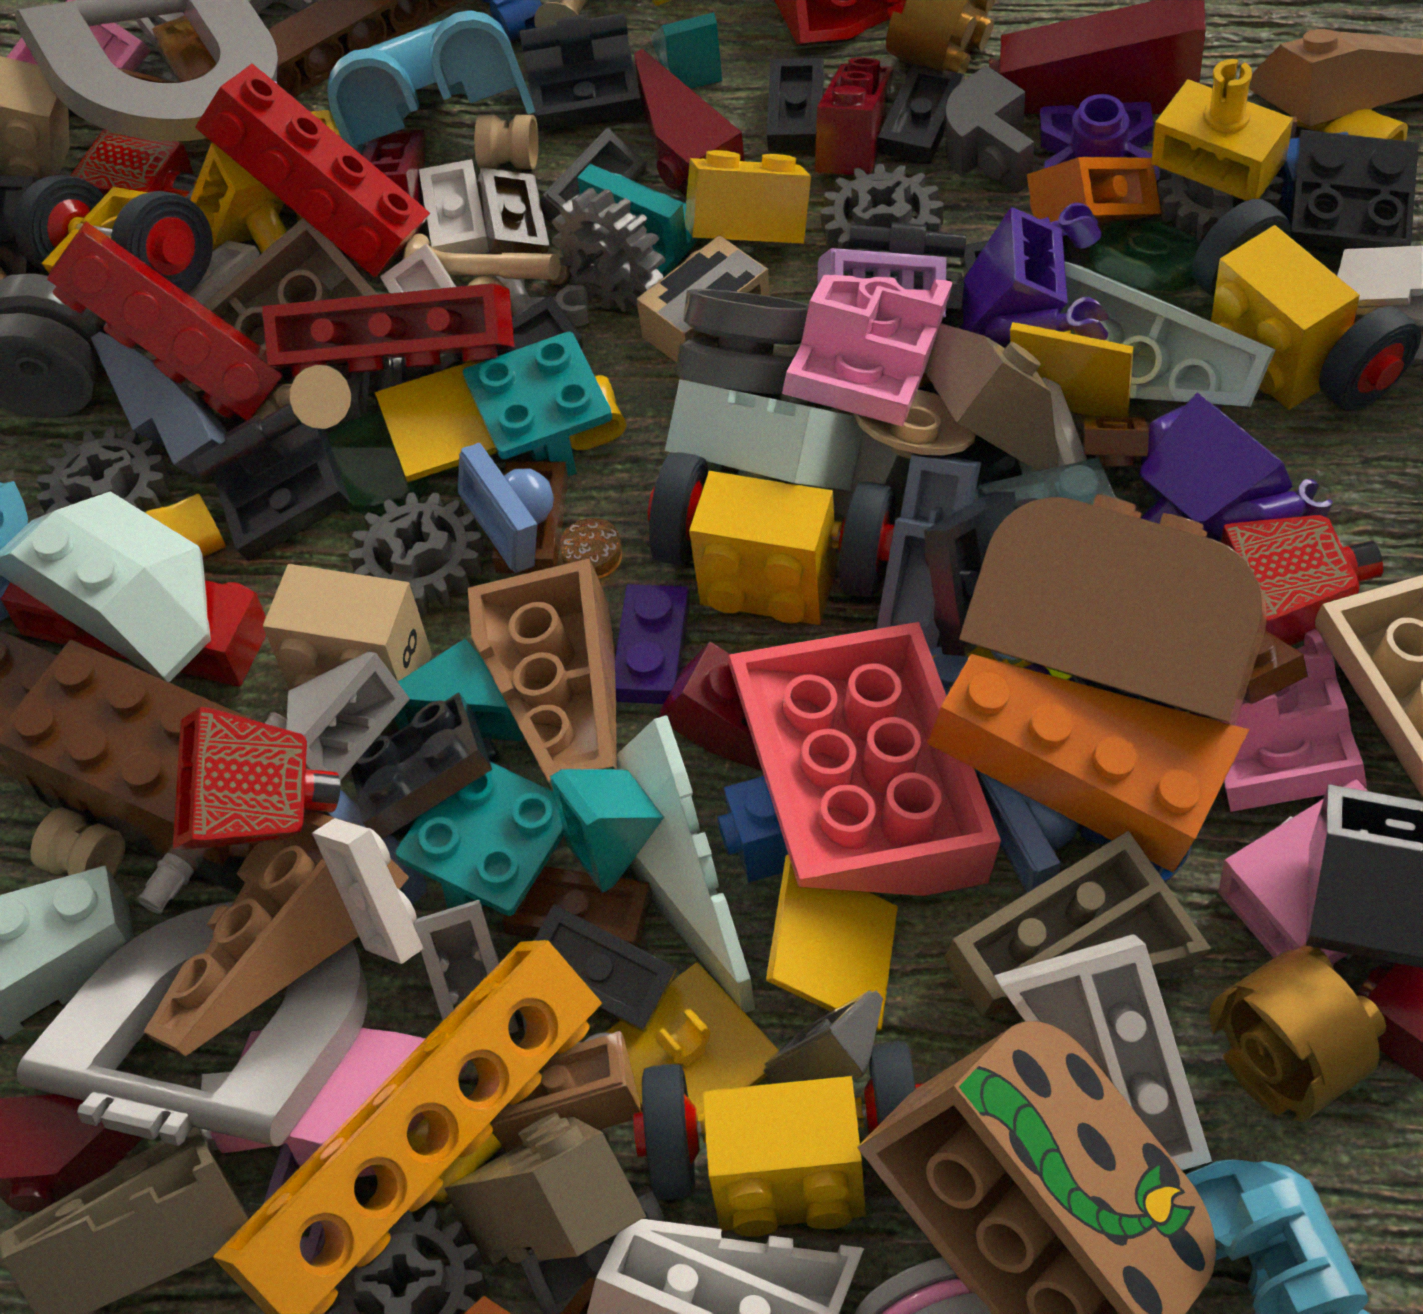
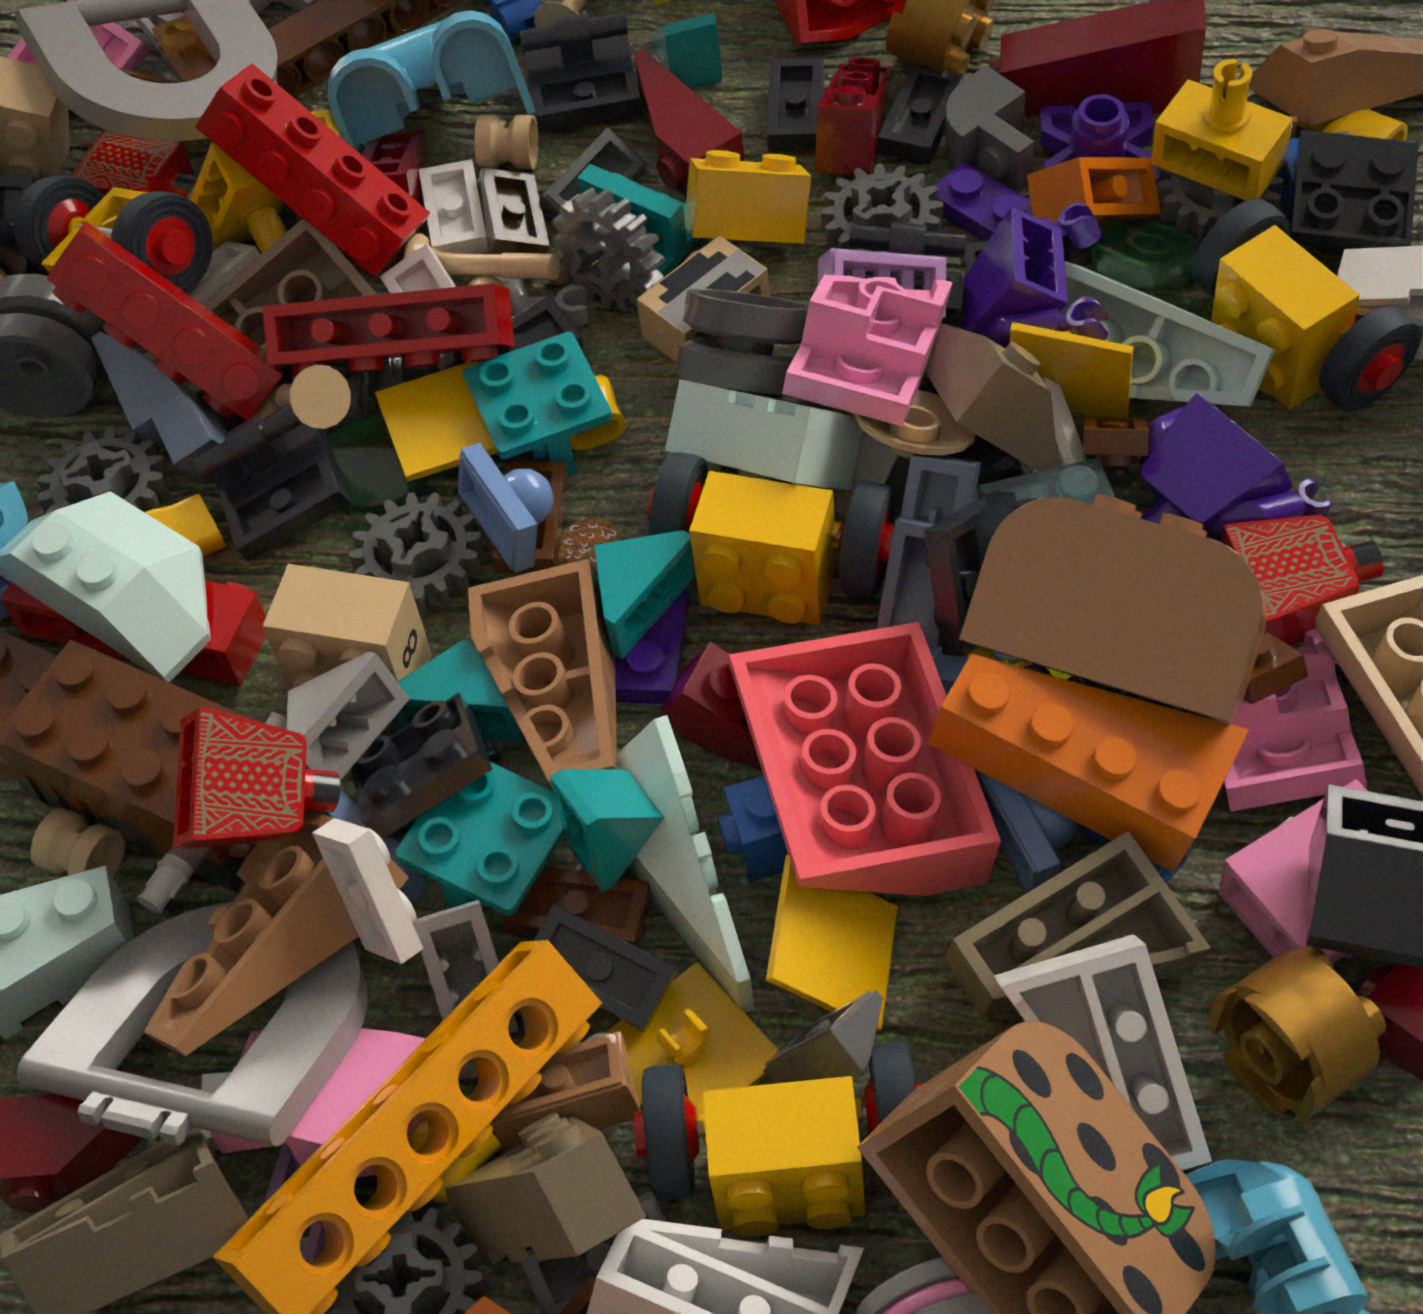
none -> teal slope [594,530,696,659]
none -> dark purple plate [934,161,1033,241]

